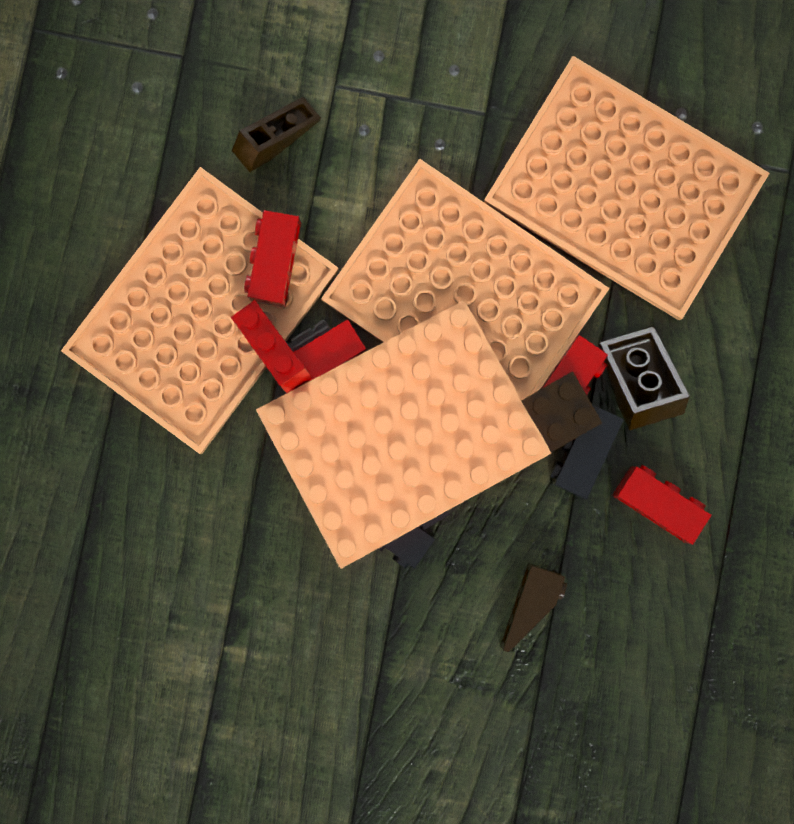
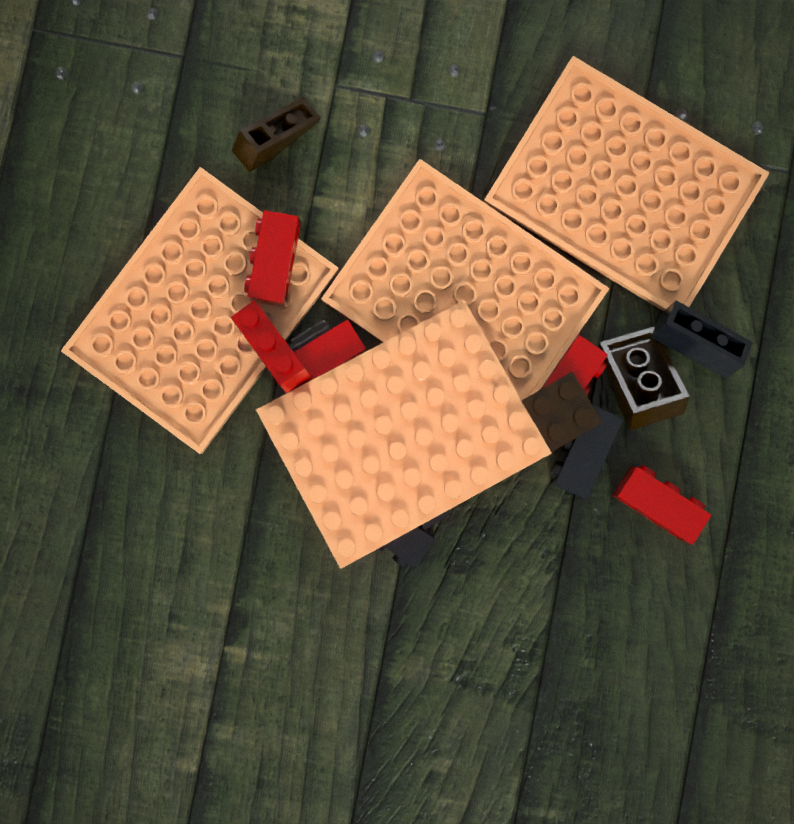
dark brown slope [500,563,567,652] -> none
none -> black brick [651,300,753,378]

